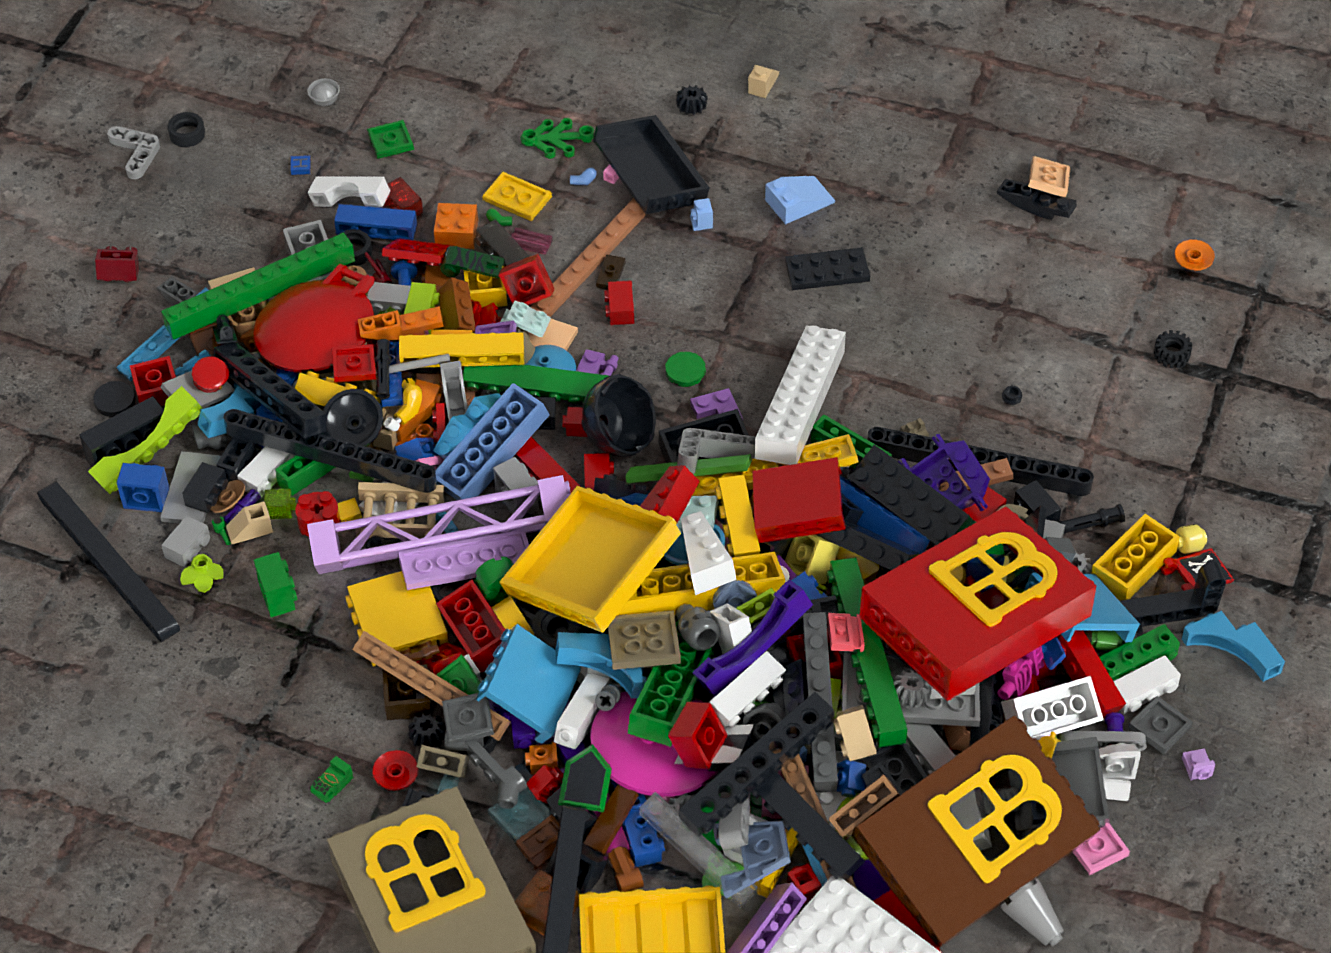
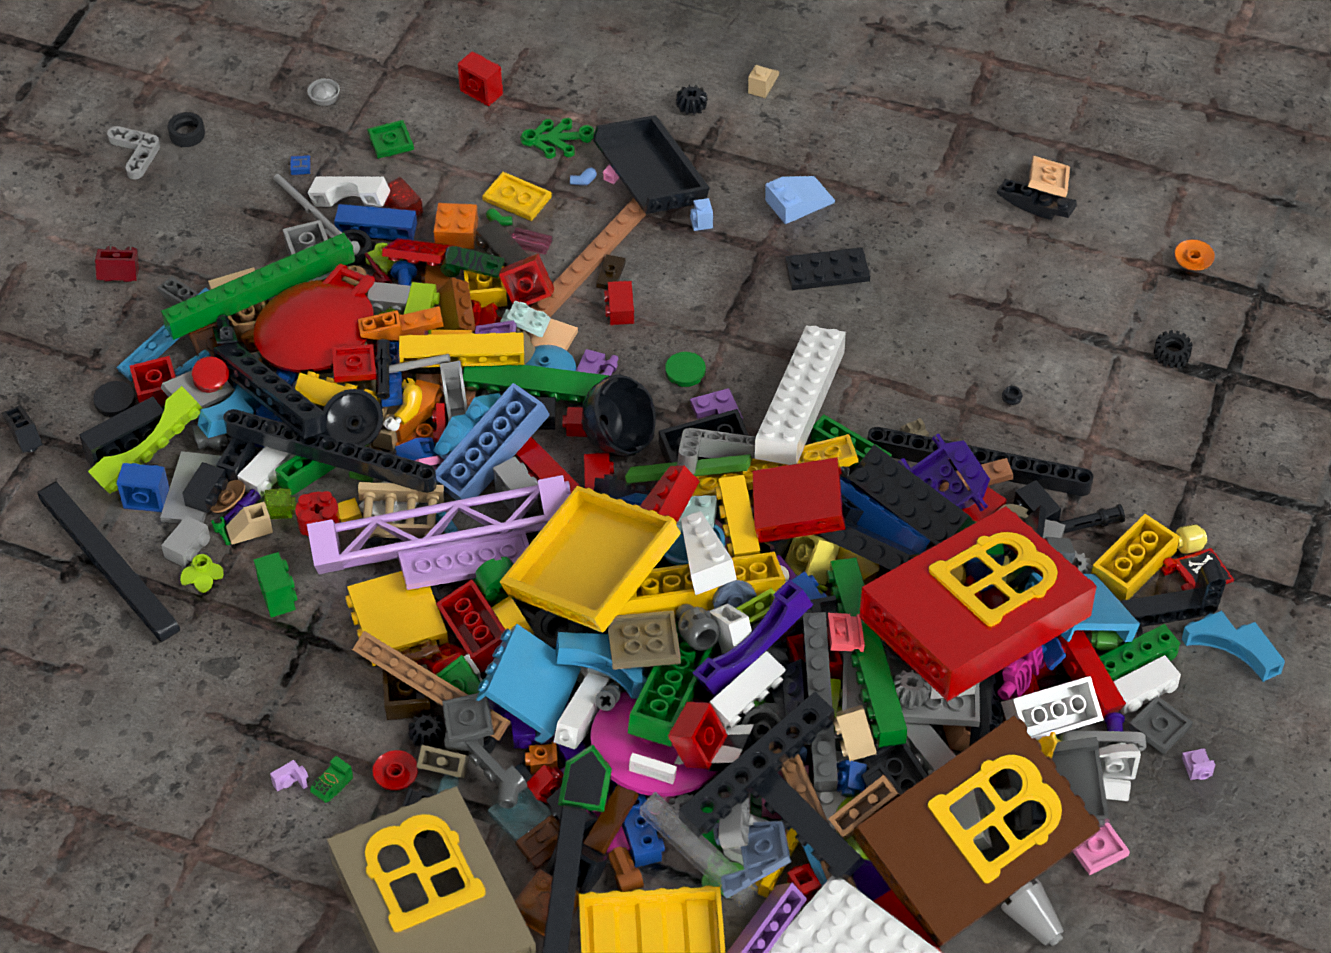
none -> black slope [1,405,42,453]
none -> lavender bracket [270,760,308,792]
none -> light grey bar [274,174,360,255]
none -> lime plate [366,243,404,274]
none -> red brick [458,51,503,106]
none -> white tile [629,753,677,784]

